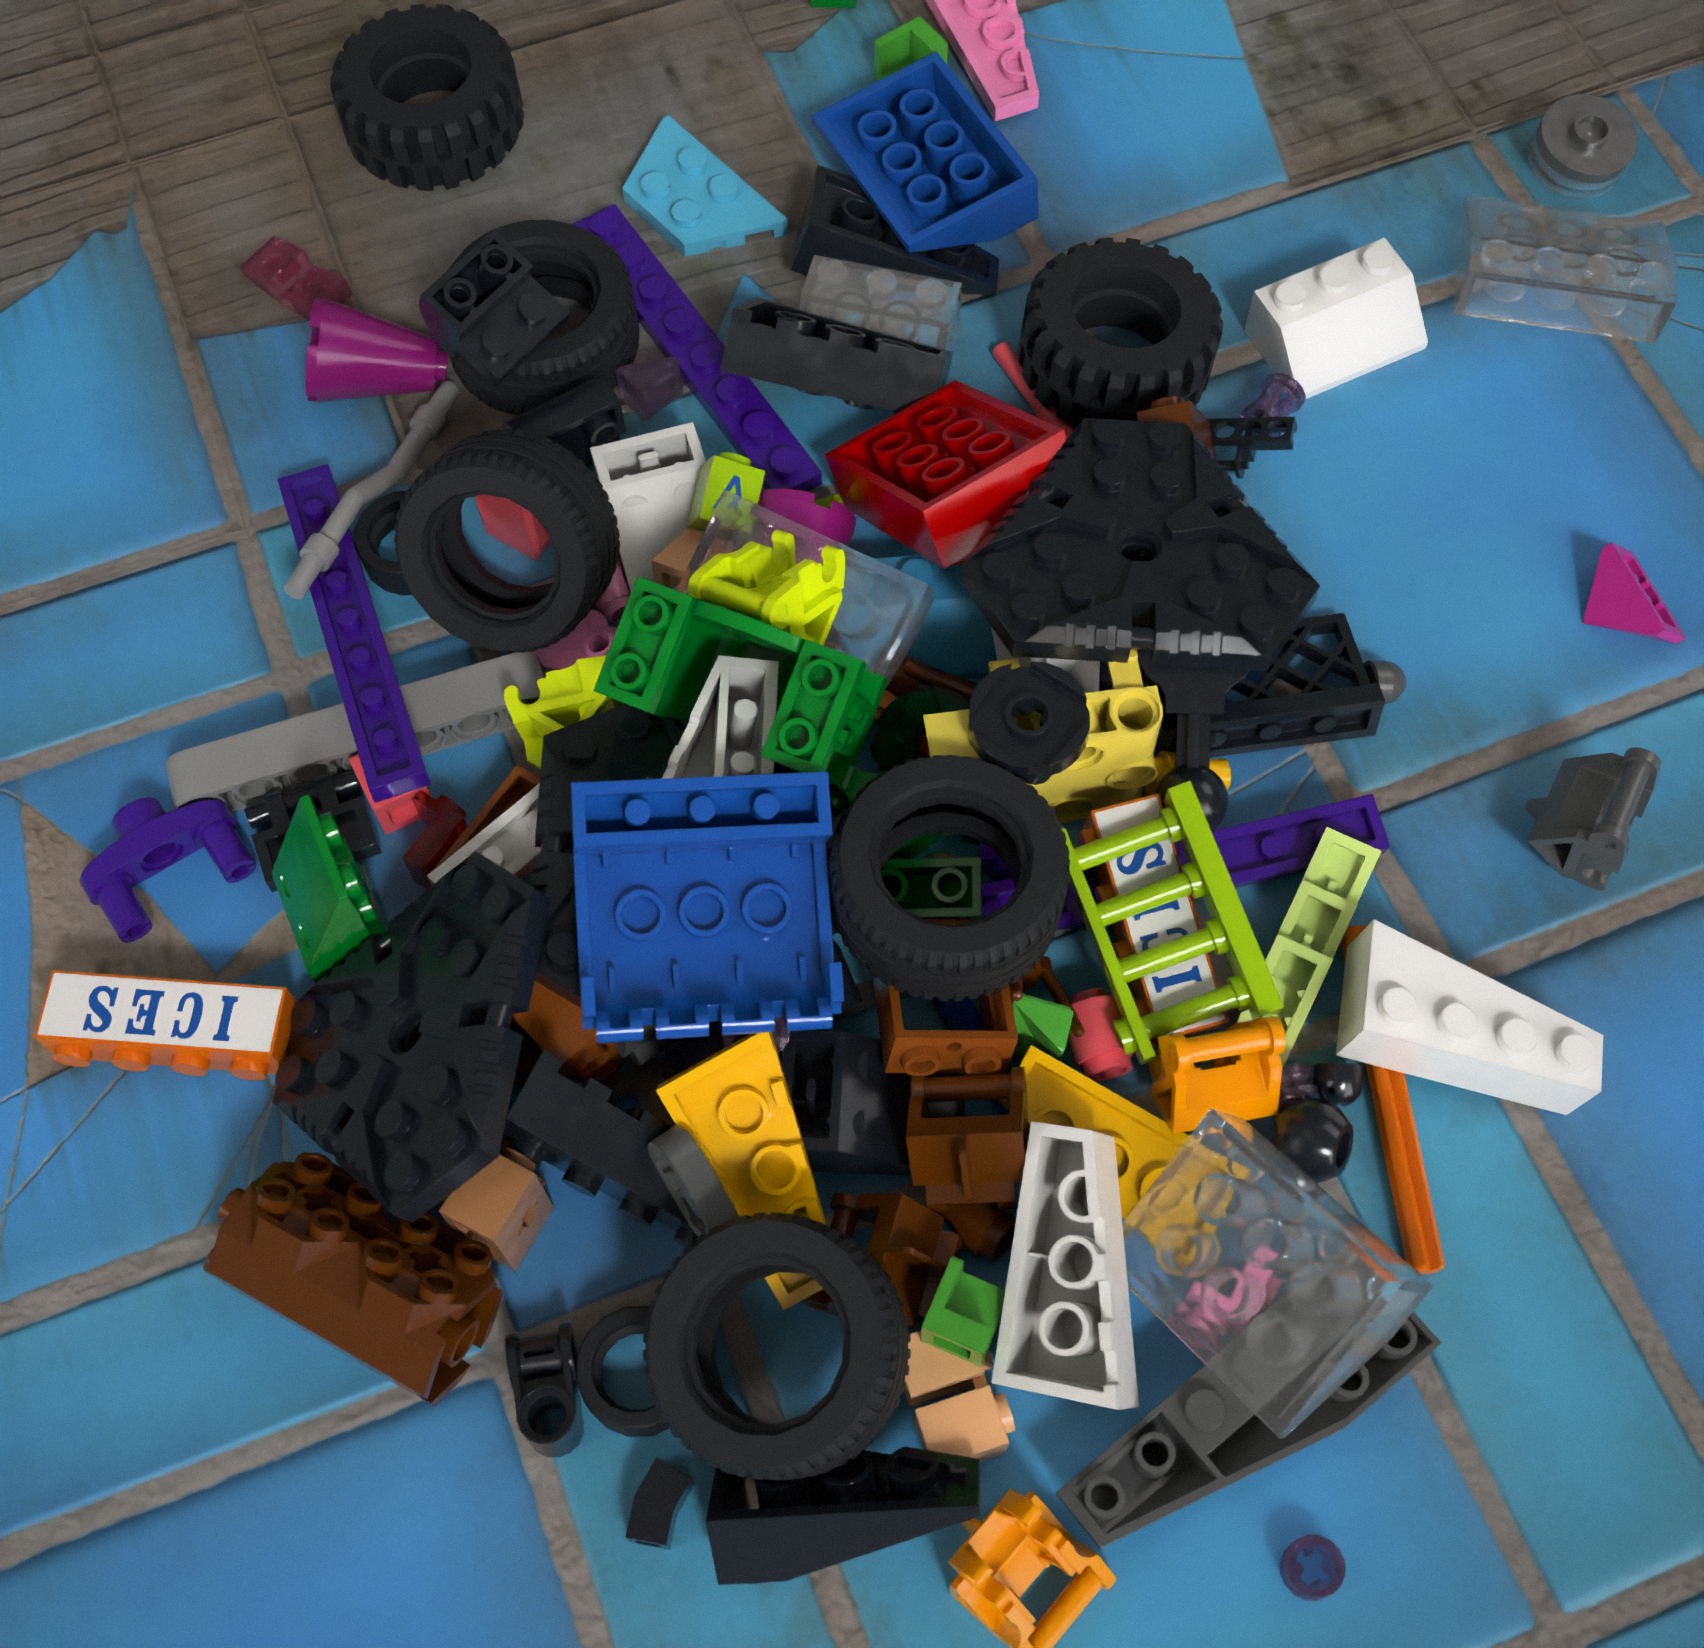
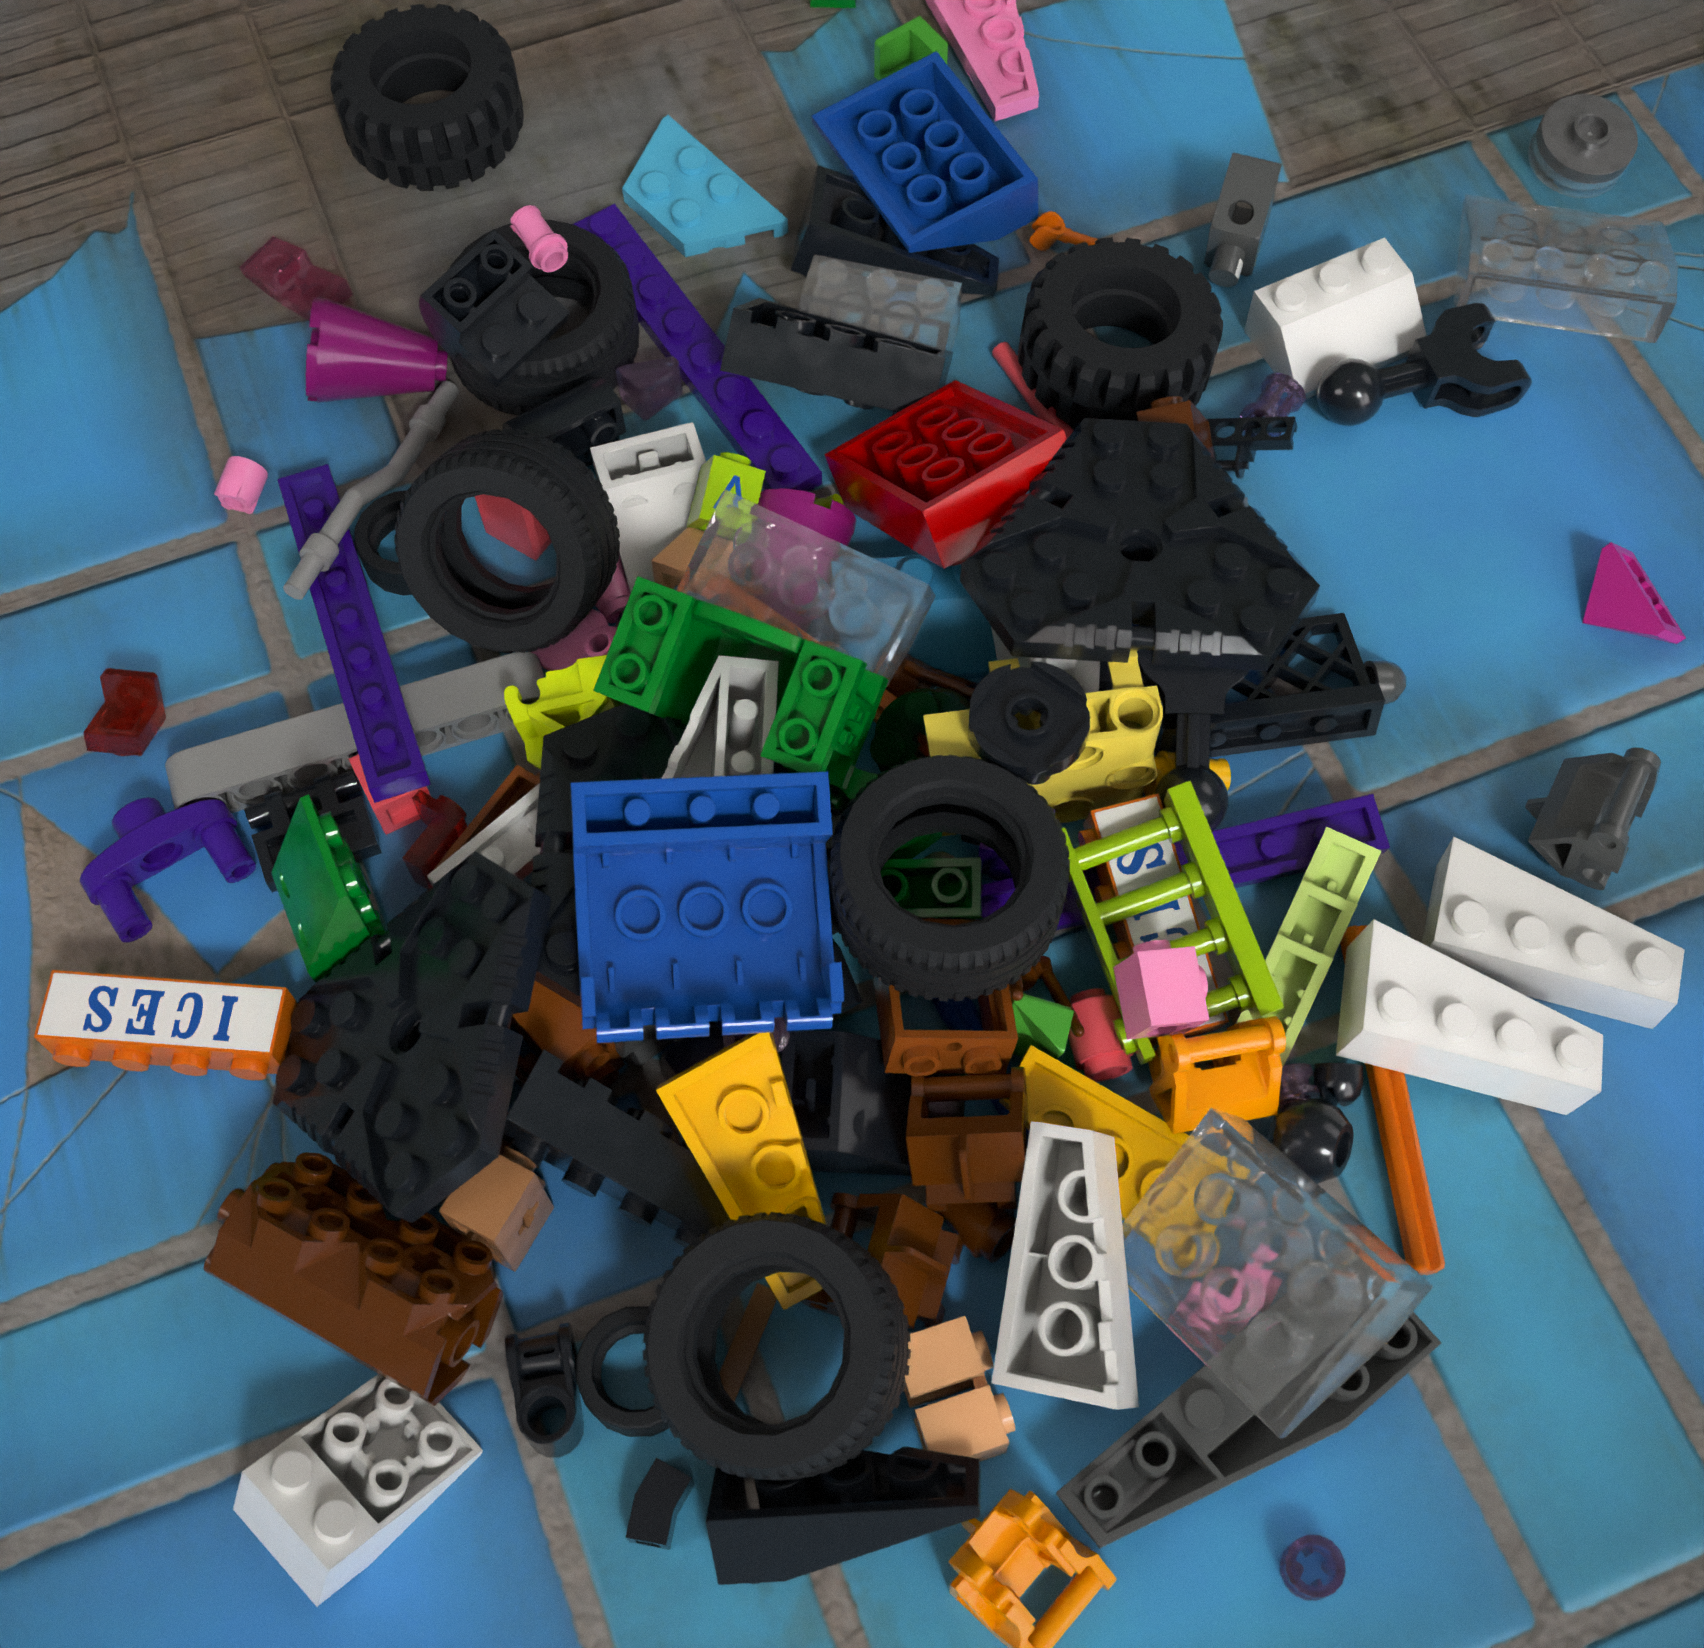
dark grey beam [648,1125,739,1237] -> none
neon yellow piece [688,529,845,645] -> none
bright green panel [921,1255,1005,1367] -> none
none -> clear red bracket [83,668,166,756]
none -> bright pink hose [214,456,268,514]
none -> white slope [233,1374,483,1607]
none -> bright pink pin [510,205,568,272]
none -> medium nougat sticker [719,1283,777,1402]
none -> orange hand [1029,211,1098,251]
none -> bright pink brick [1113,940,1209,1040]
none -> dark grey torso [1204,152,1282,287]
none -> black piece [1317,303,1532,426]
none -> white wedge [1422,836,1685,1029]

